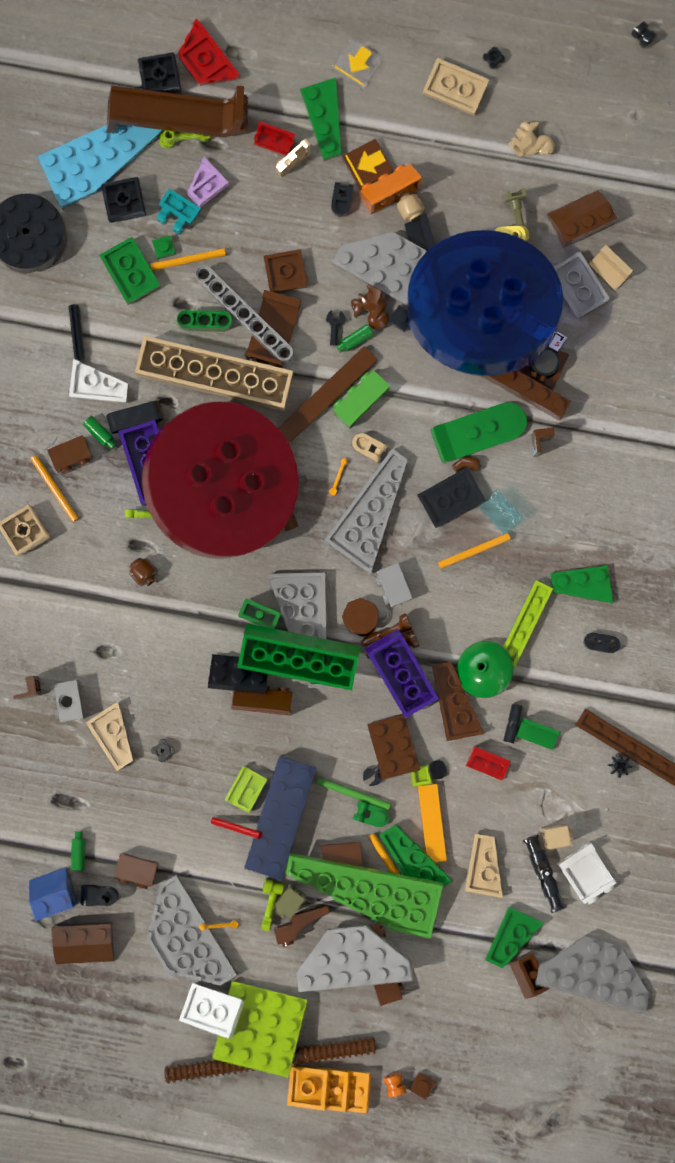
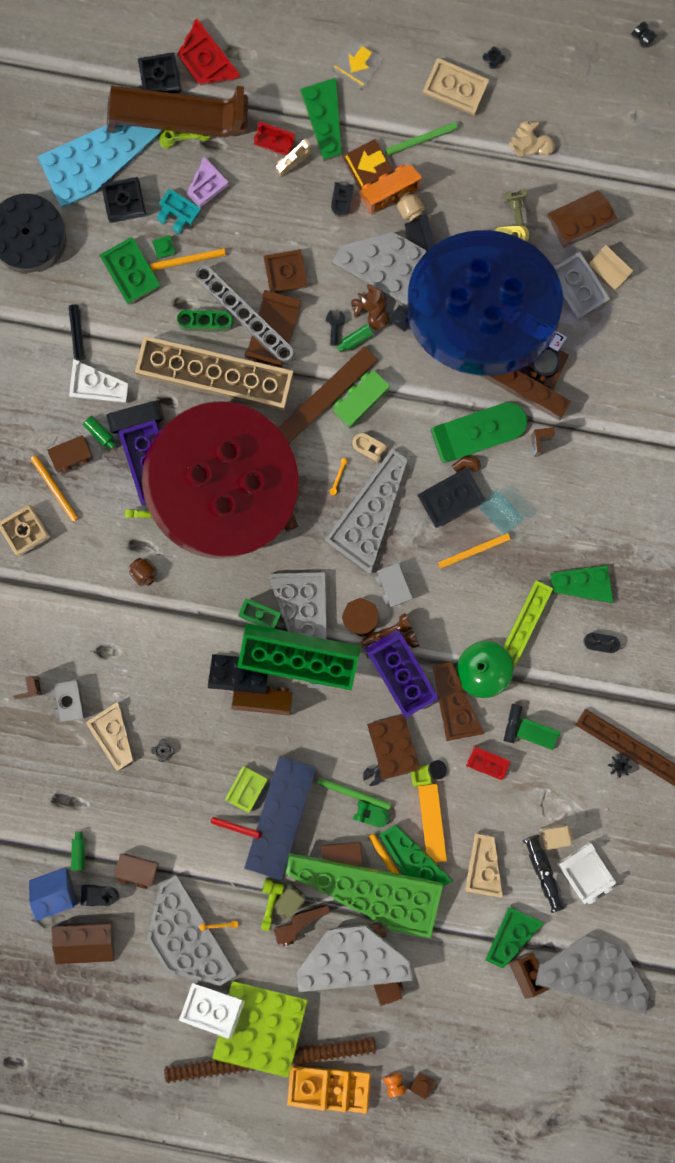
none -> bright green bar [385,122,458,156]

